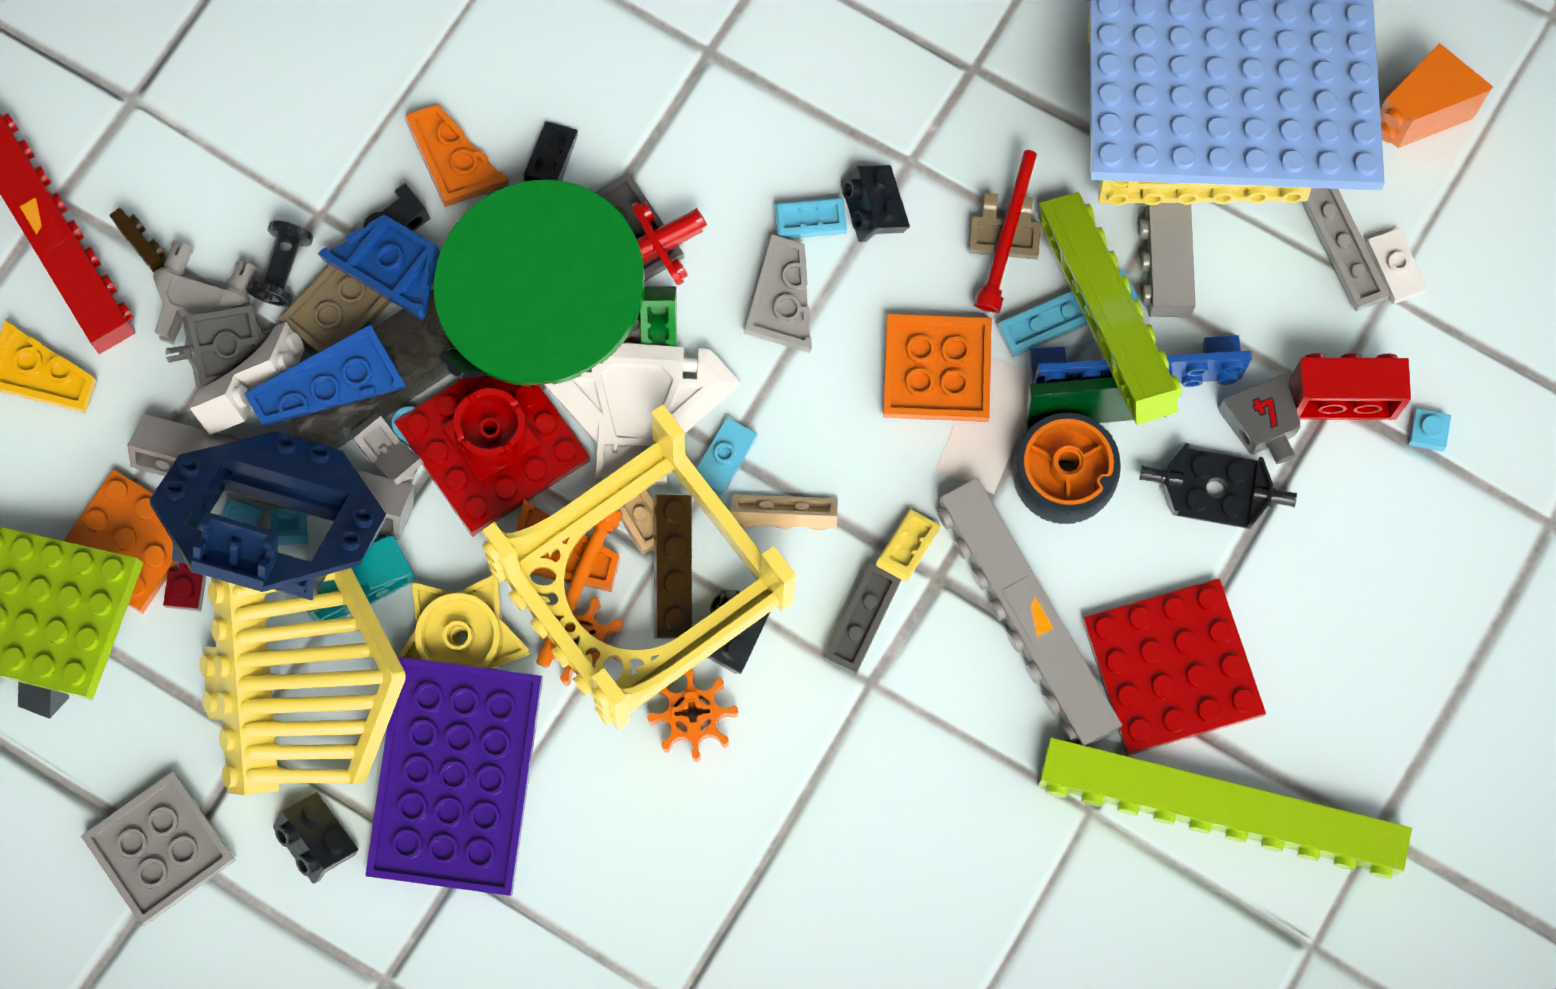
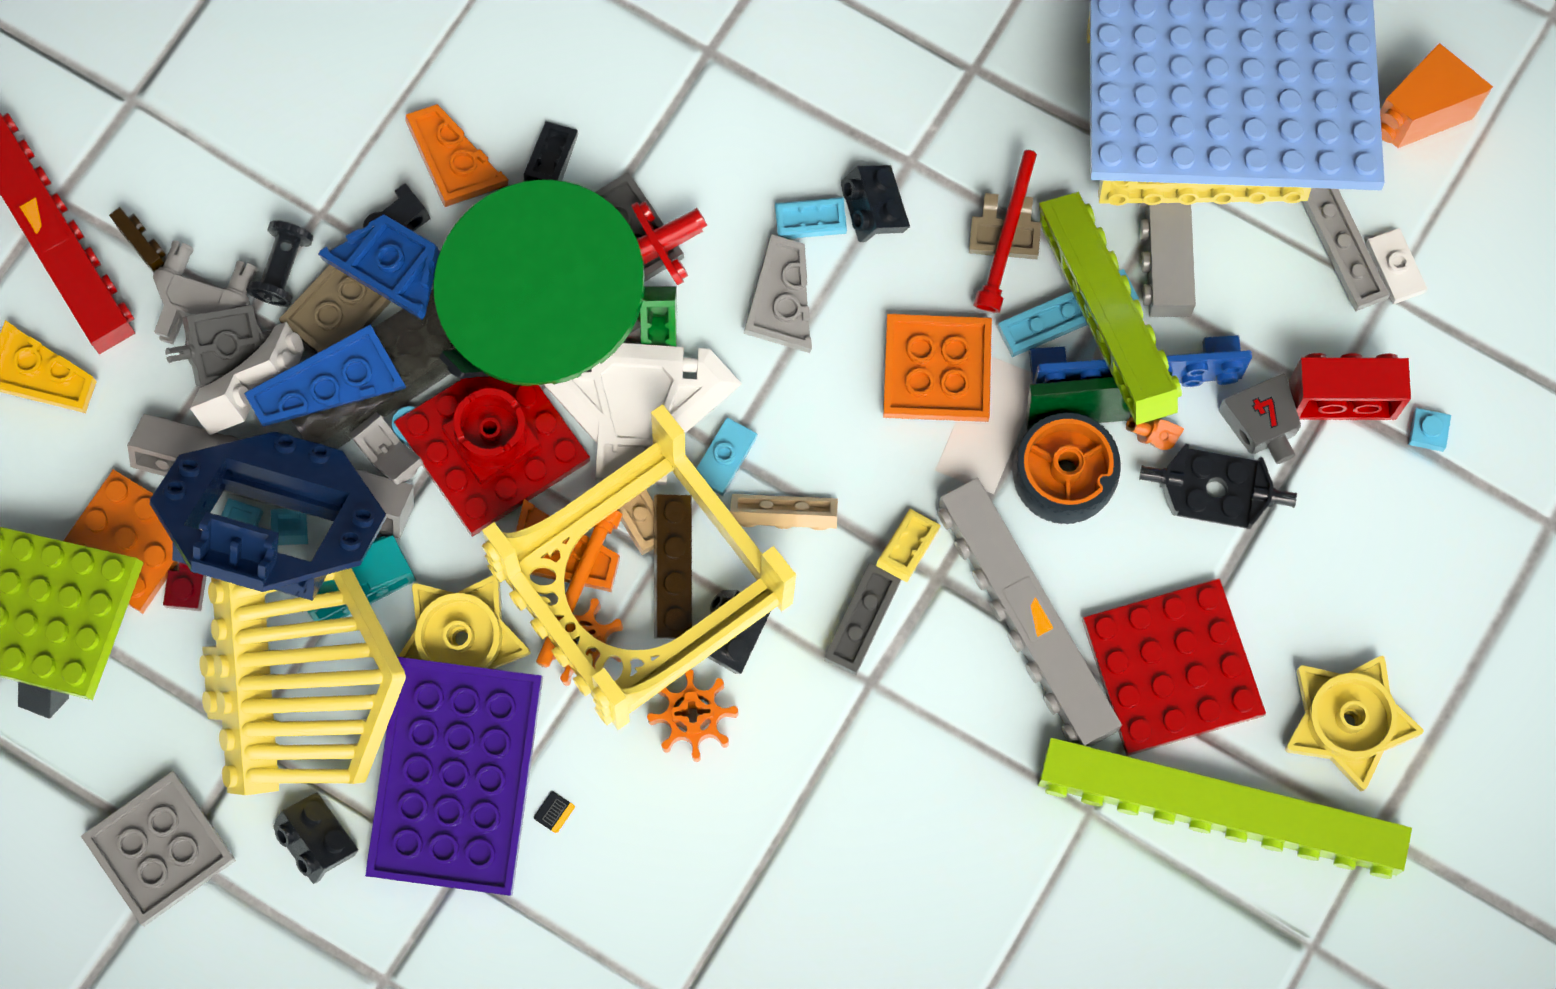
none -> black sticker [534,791,575,833]
none -> orange piece [1126,417,1184,450]
none -> light yellow plate [1285,656,1424,791]

